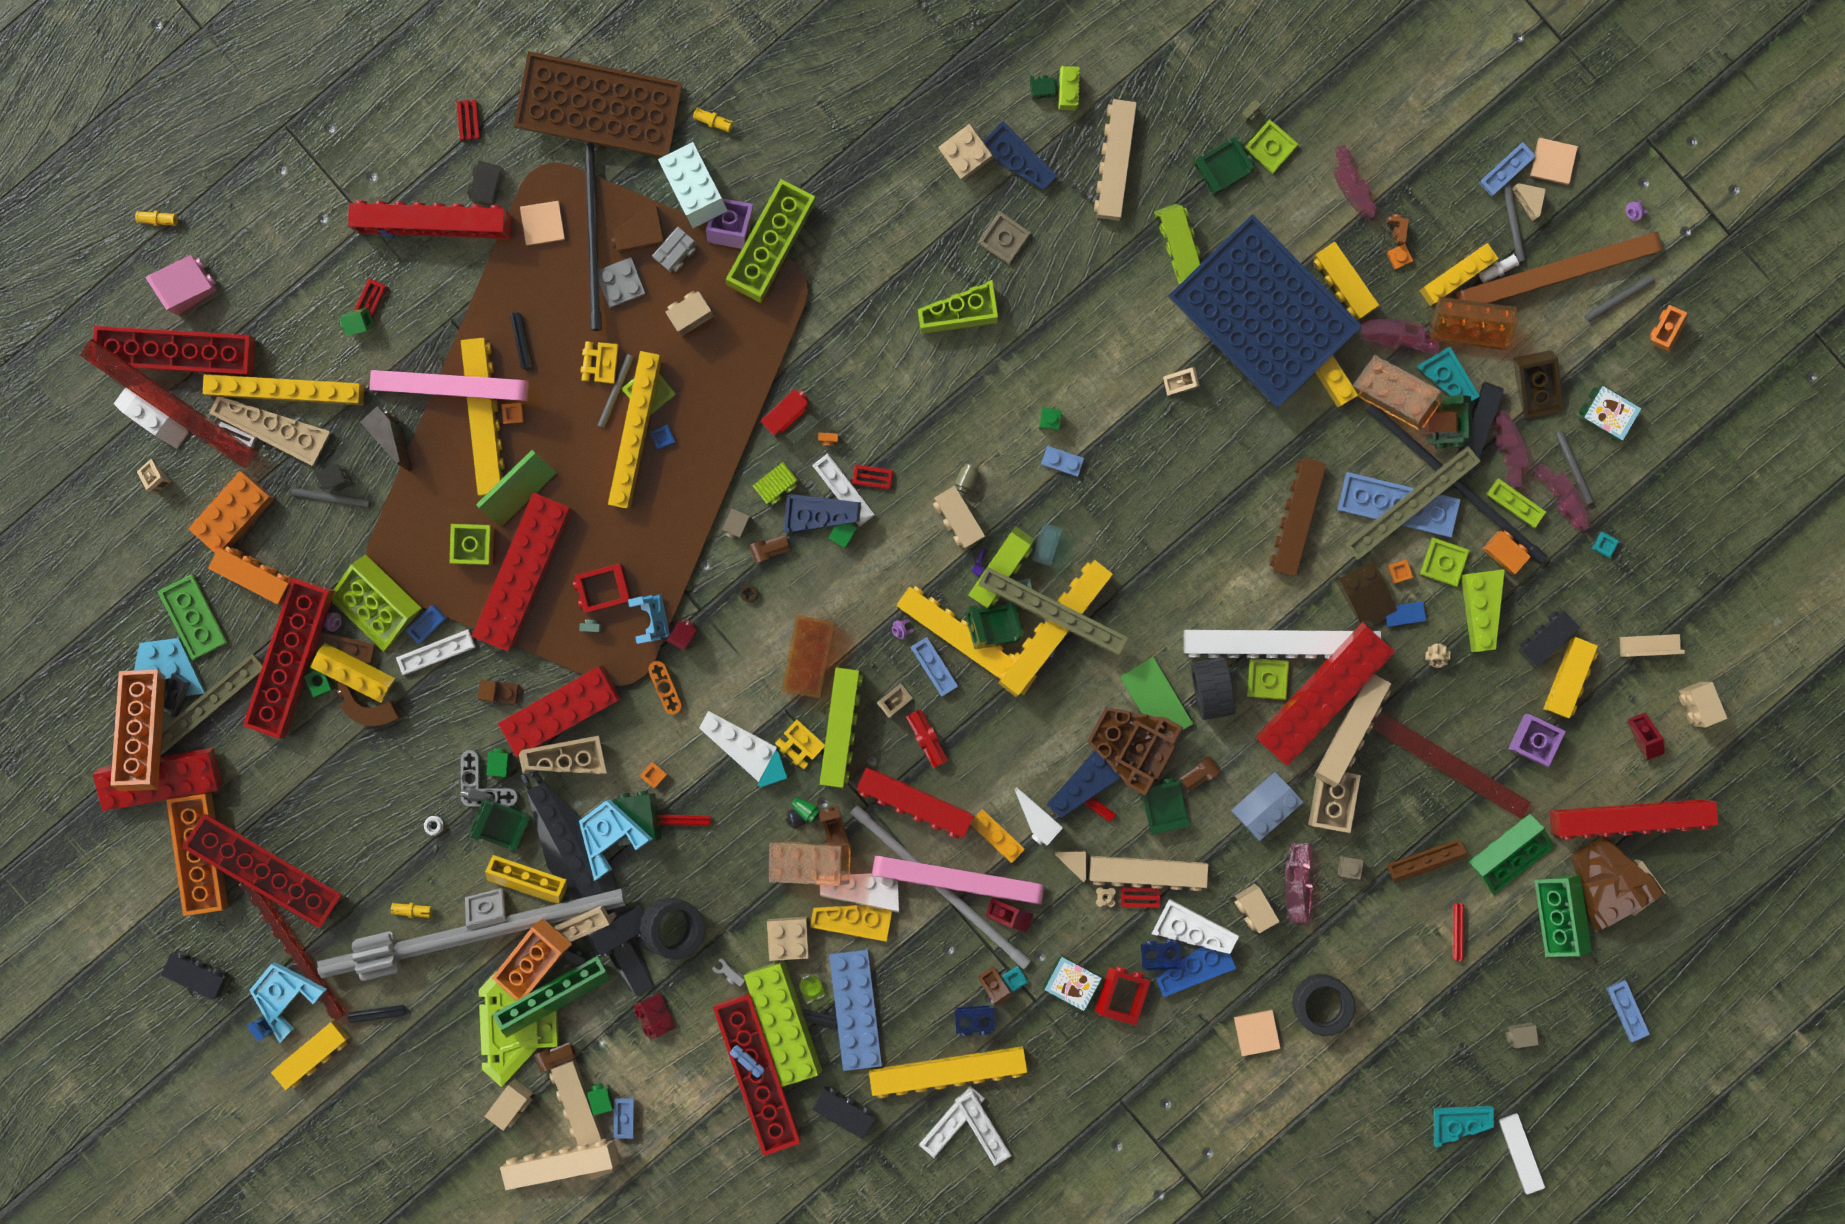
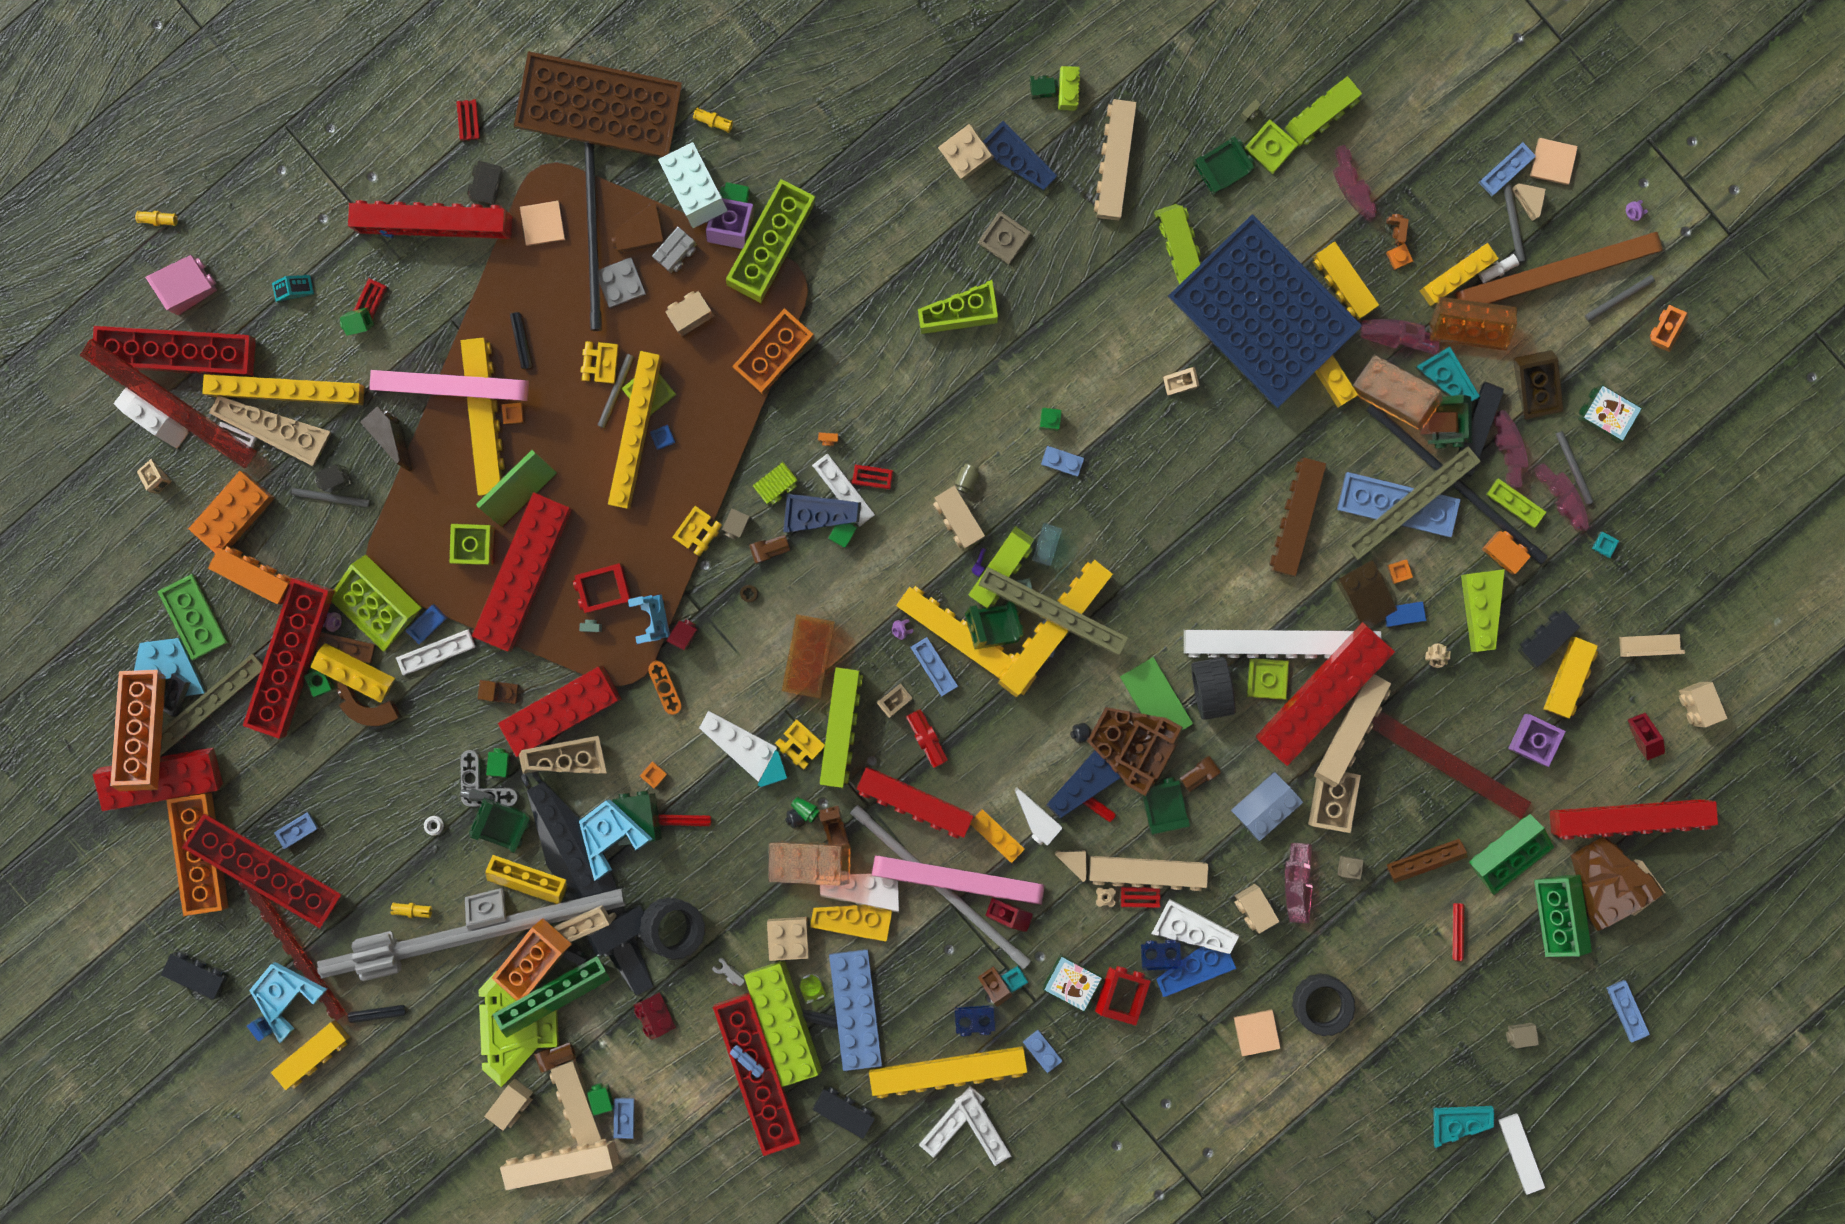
red window [761,389,810,439] -> none
lime tile [1419,538,1470,587] -> none
none -> teal slope [272,275,314,302]
none -> medium blue plate [274,812,319,849]
none -> yellow plate [673,506,722,557]
none -> green brick [720,182,750,203]
none -> orange brick [732,308,814,395]
none -> medium blue plate [1023,1030,1062,1073]
none -> black piece [1070,723,1091,743]
none -> lime wedge [1285,76,1362,147]

